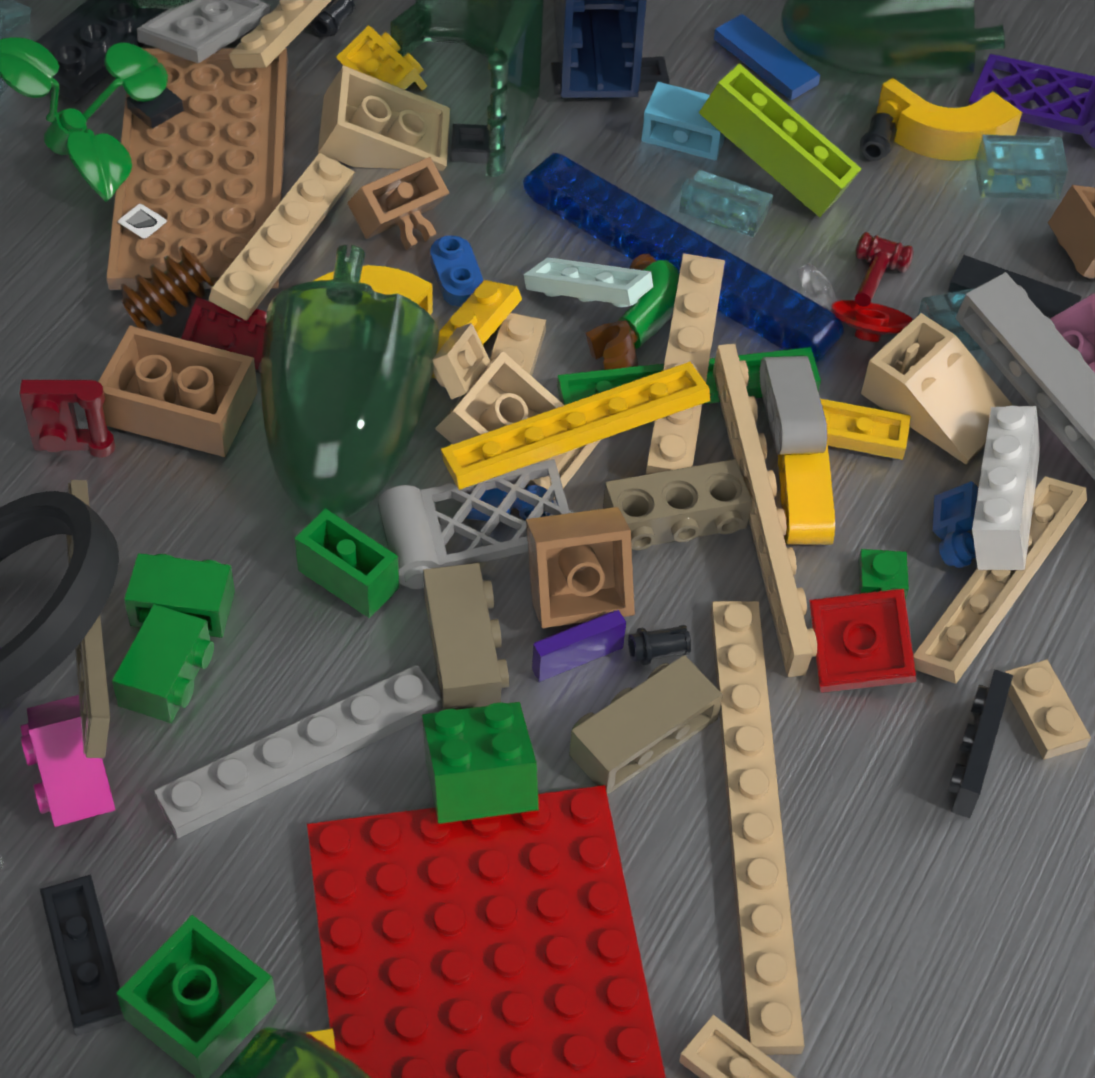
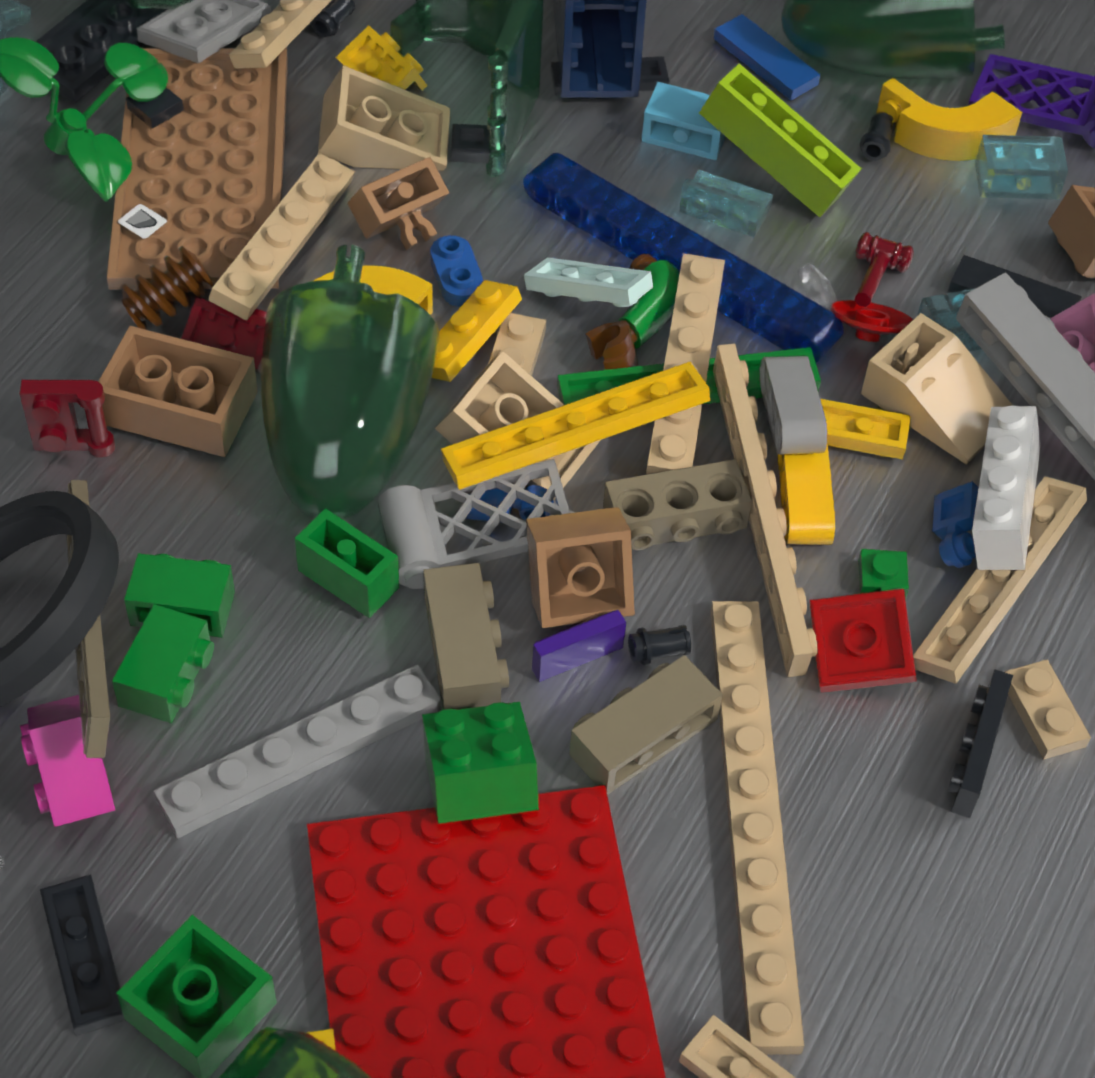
tan plate [432,323,490,399] -> none

